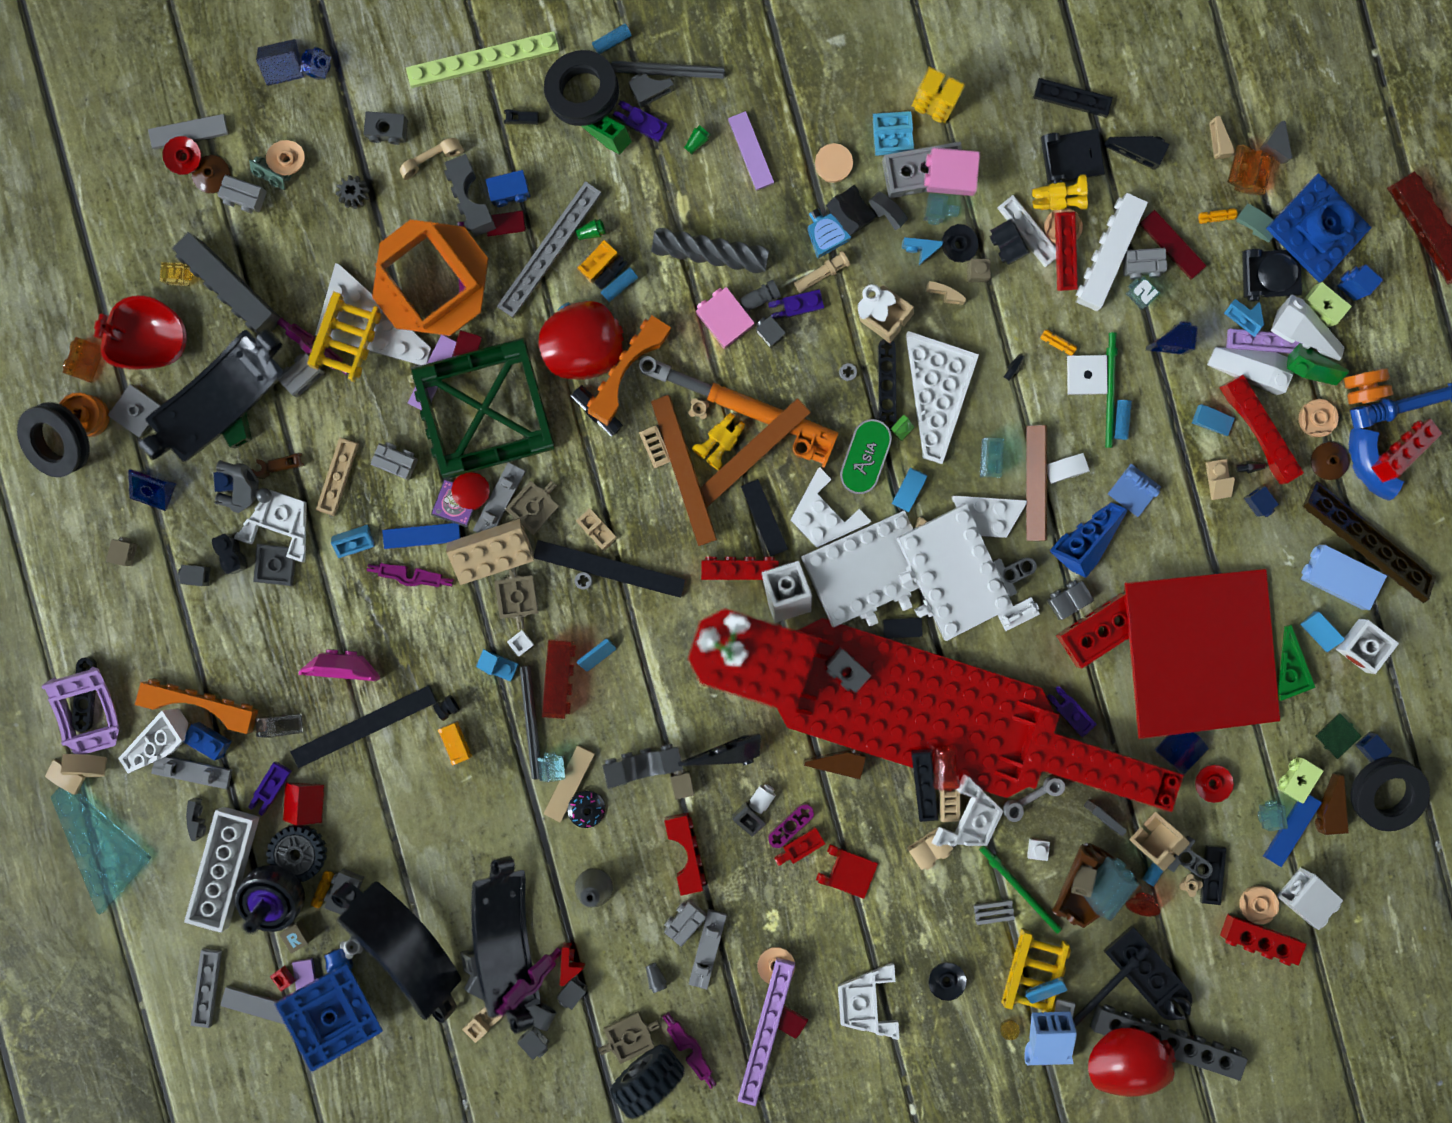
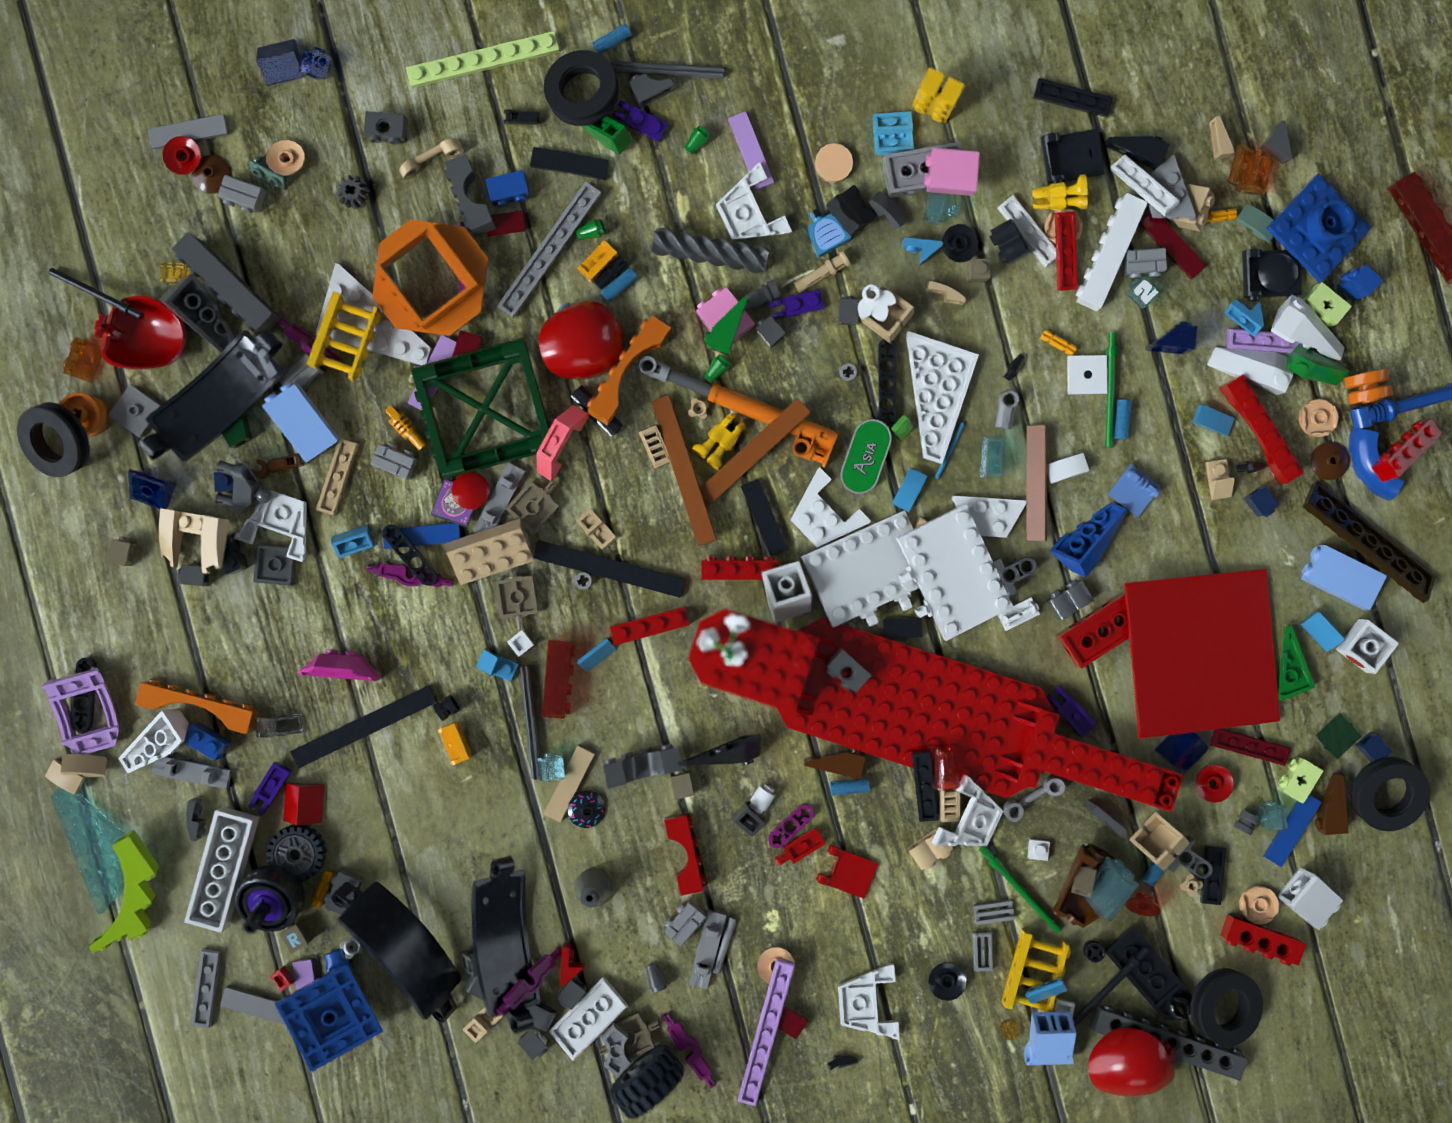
none -> black bar [49,268,144,320]
none -> lime arch [89,830,160,953]
none -> dark grey wedge [159,273,235,353]
none -> tan wedge [159,508,229,574]
none -> light blue brick [262,381,339,462]
none -> black beam [382,524,439,586]
none -> light orange hinge [385,405,428,451]
none -> black tile [530,147,609,180]
none -> coral slope [537,405,590,481]
none -> white tile [549,977,629,1061]
none -> light grey tile [601,1023,631,1078]
none -> red arch [609,606,690,646]
none -> green slope [704,297,748,355]
none -> green cone [704,354,731,383]
none -> light grey piece [712,917,737,974]
none -> white wing [716,162,792,240]
none -> black bar [827,1055,858,1071]
none -> dark azure piece [830,778,870,796]
none -> dark grey brick [837,296,859,326]
none -> dark azure axle [935,422,965,479]
none -> light grey tile [972,931,994,972]
none -> light grey piece [995,391,1019,429]
none -> black wheel [1083,940,1105,963]
none -> white tile [1111,155,1180,216]
none -> light grey wing [1147,155,1196,221]
none -> tan brick [1173,184,1215,231]
none -> black tyre [1190,968,1263,1046]
none -> dark red tile [1210,729,1291,766]
none -> dark grey wheel [1234,809,1260,835]

